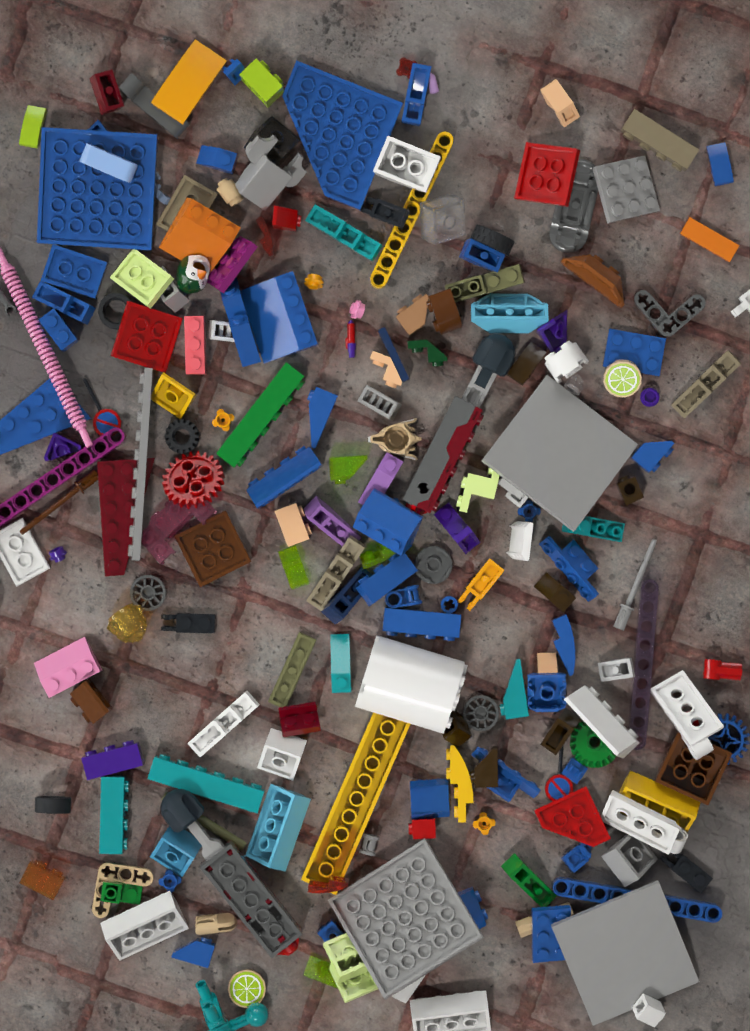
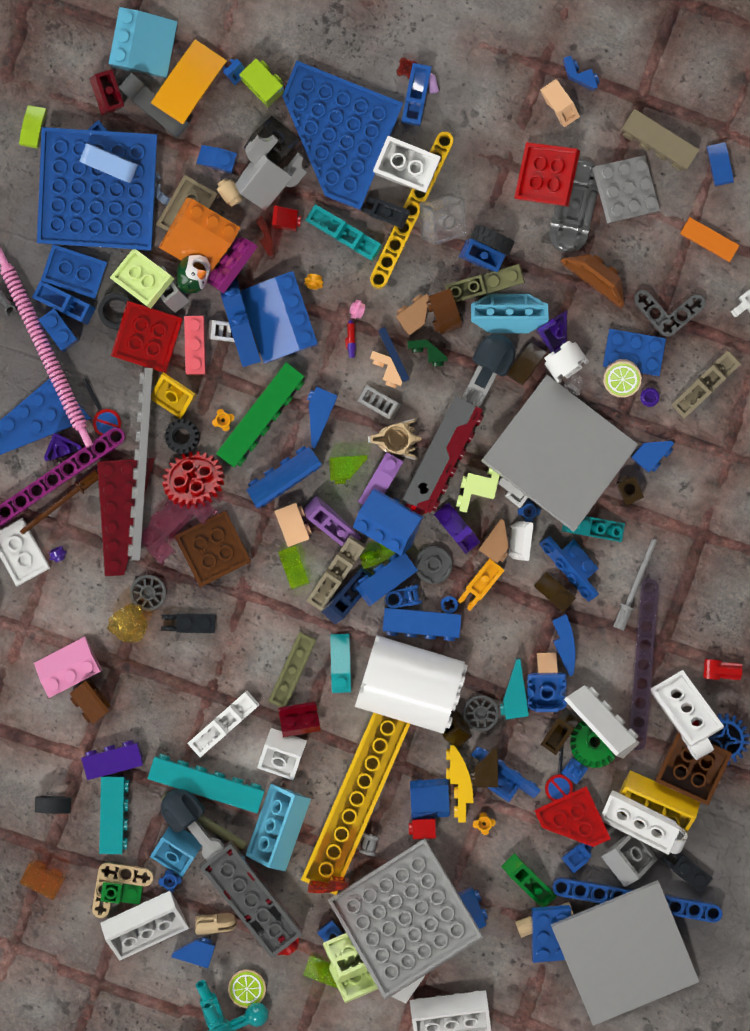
light grey slope [598,657,635,682] -> none
white brick [632,994,666,1027] -> none
none -> medium azure slope [109,7,178,78]
none -> medium nougat slope [478,519,509,563]
none -> blue slope [563,56,600,91]

